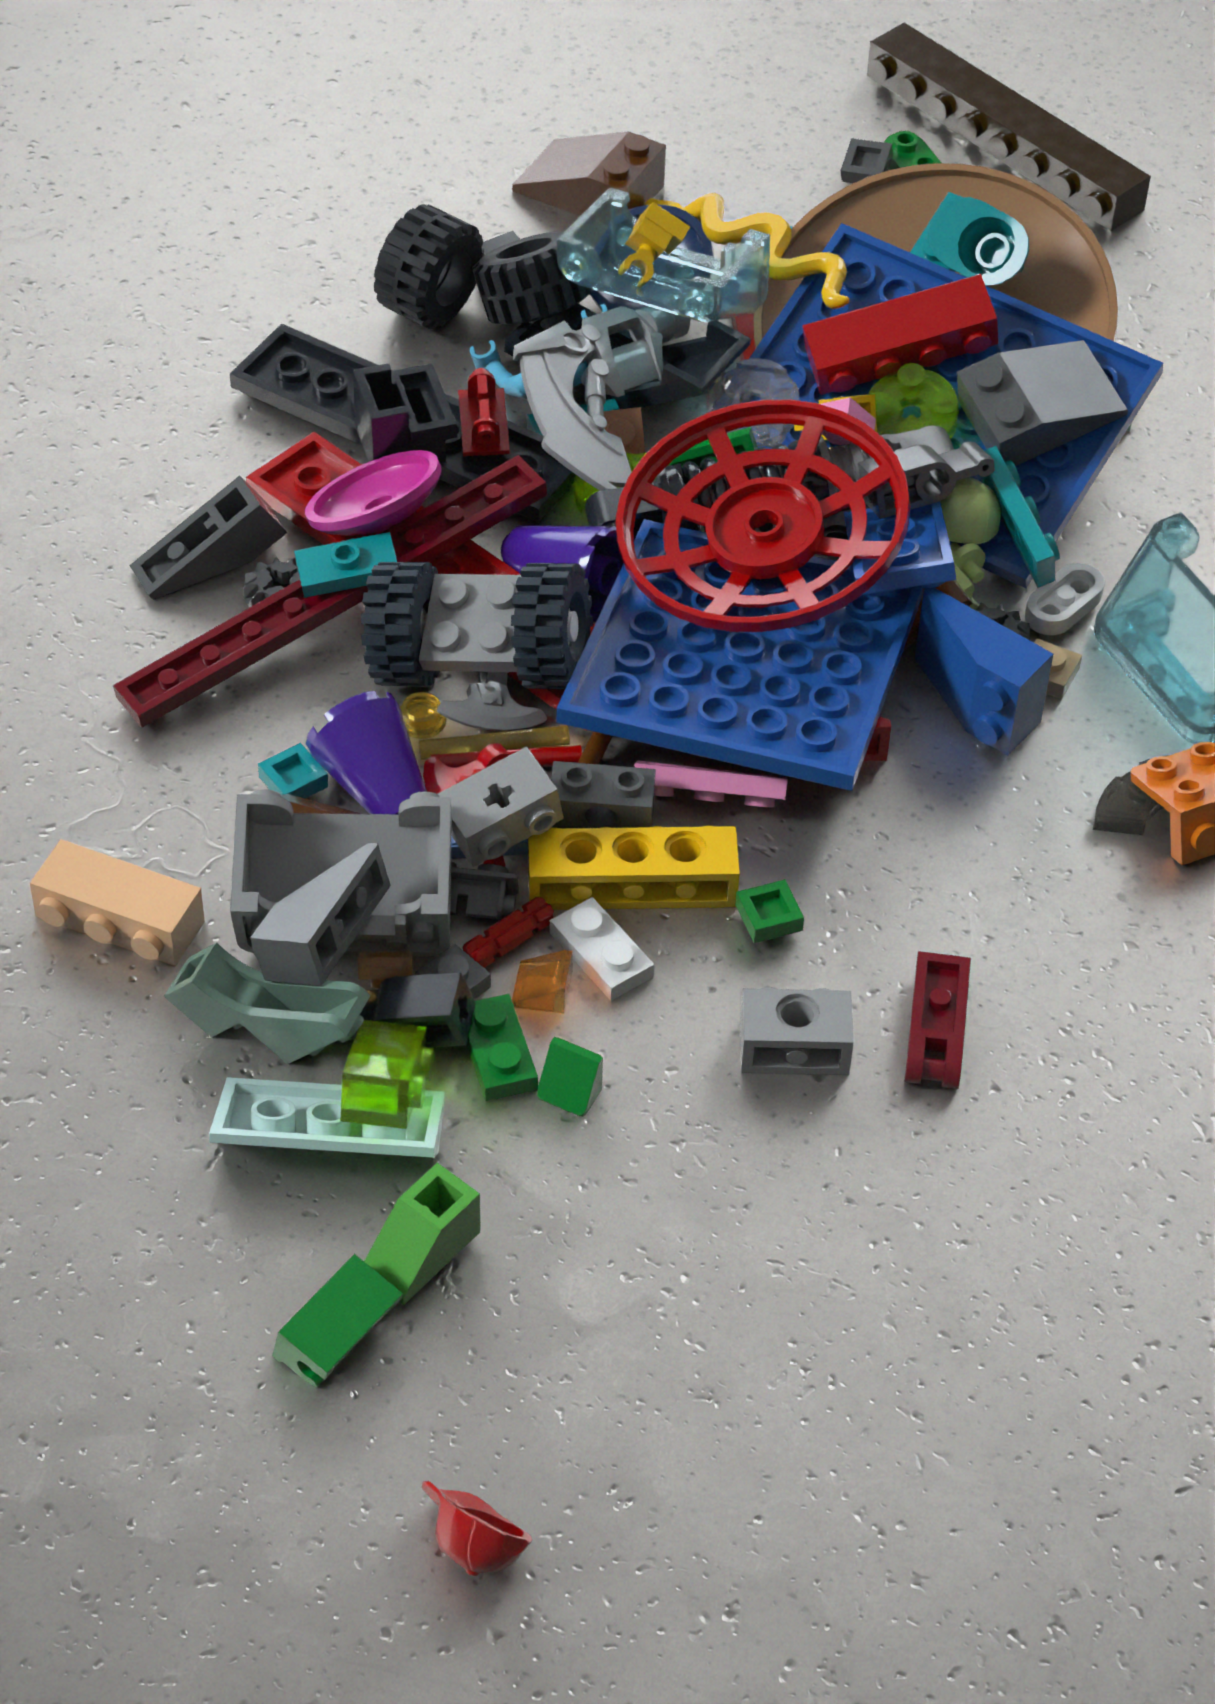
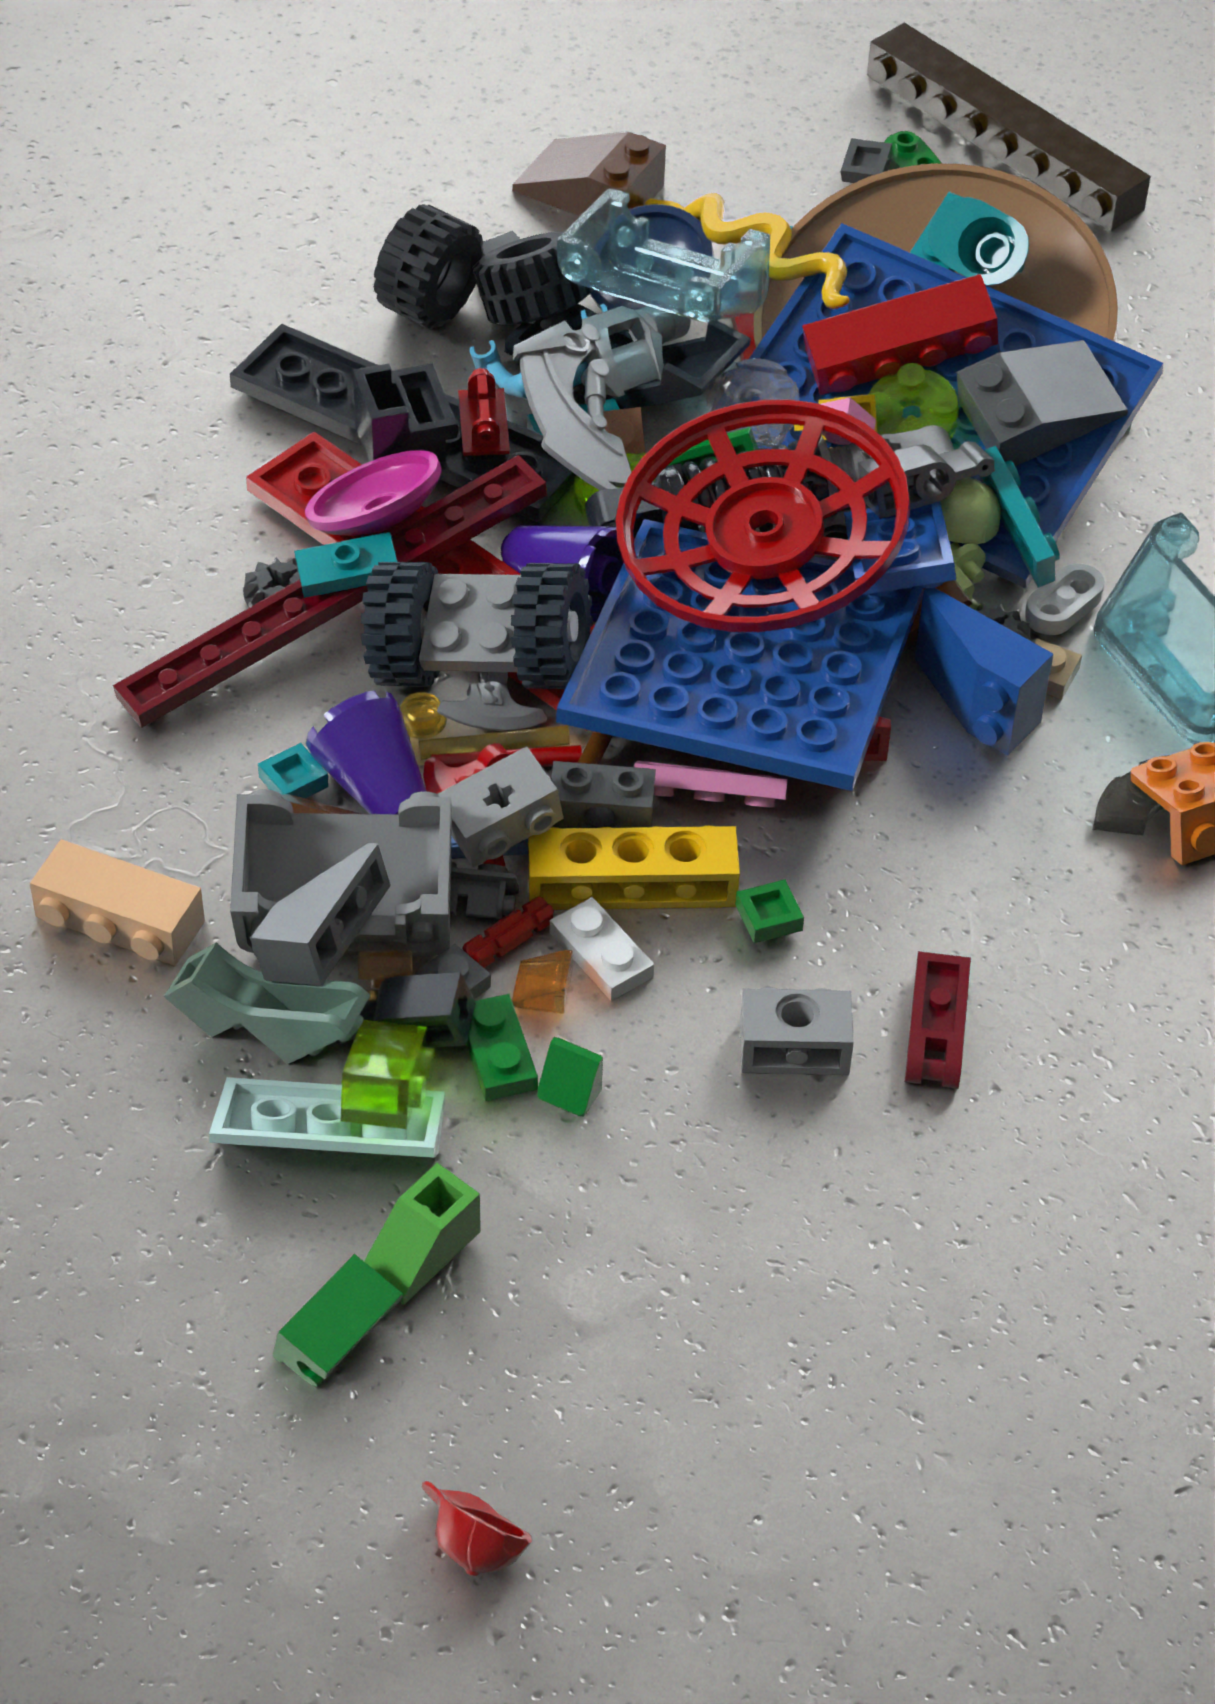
dark grey slope [129,475,288,600] -> none
yellow piece [618,202,690,288] -> none

